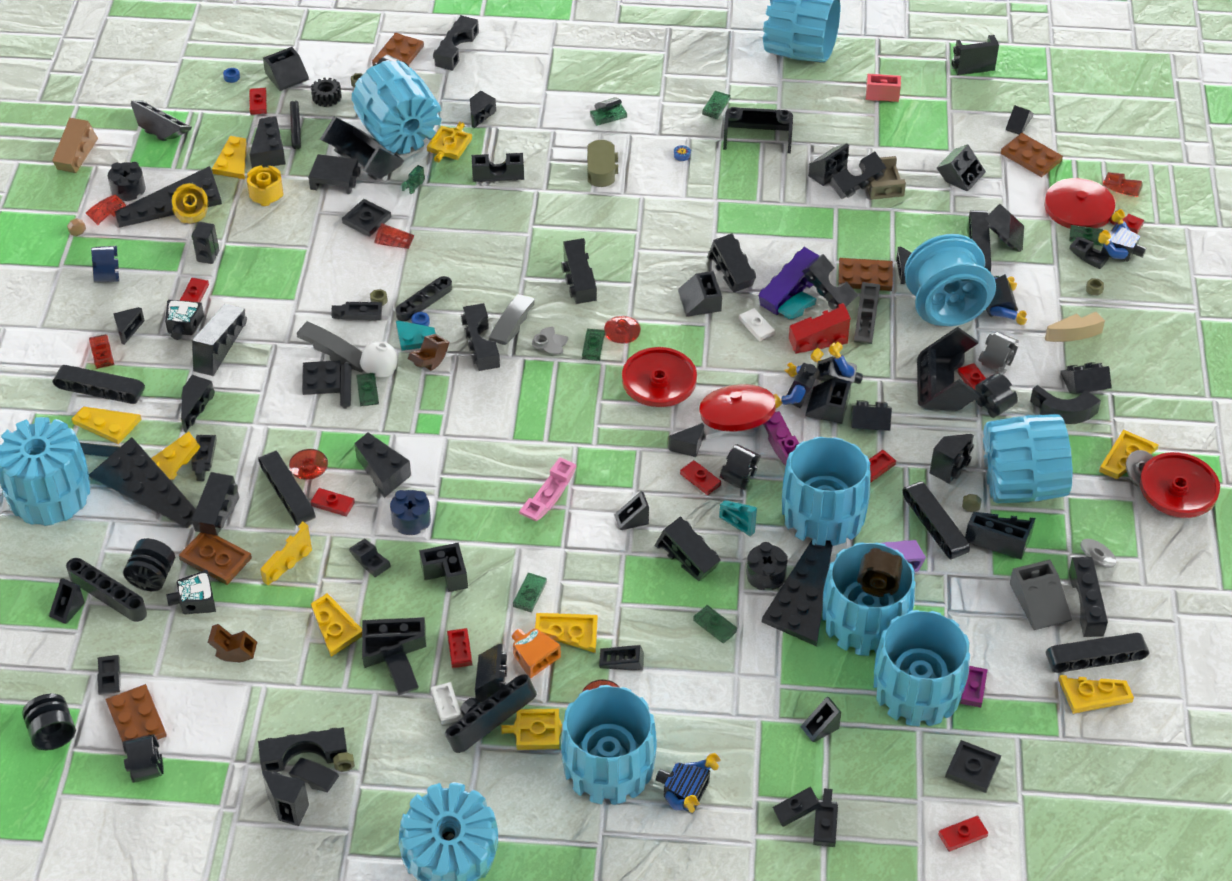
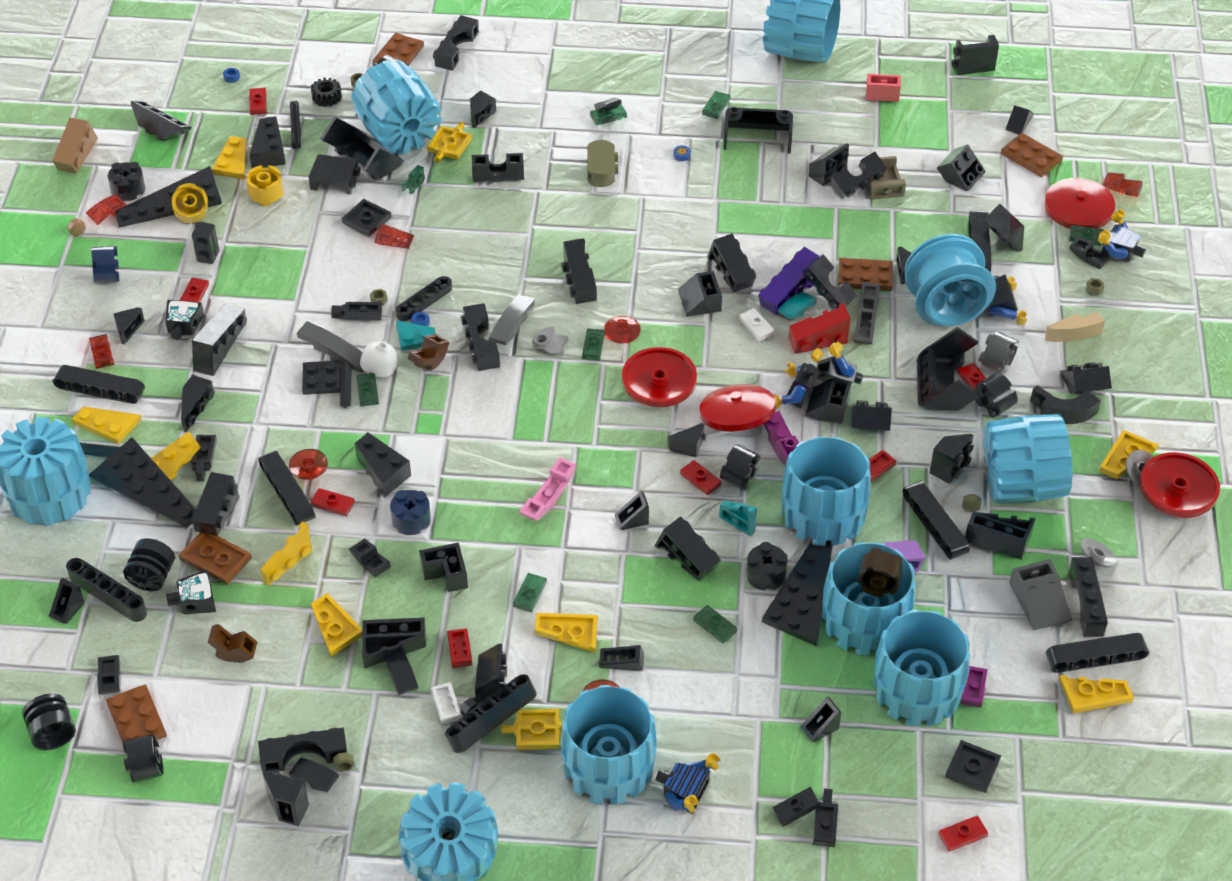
black slope [263,47,309,91] -> none
orange torso [512,629,561,678] -> none
red plate [1110,211,1144,234] -> none

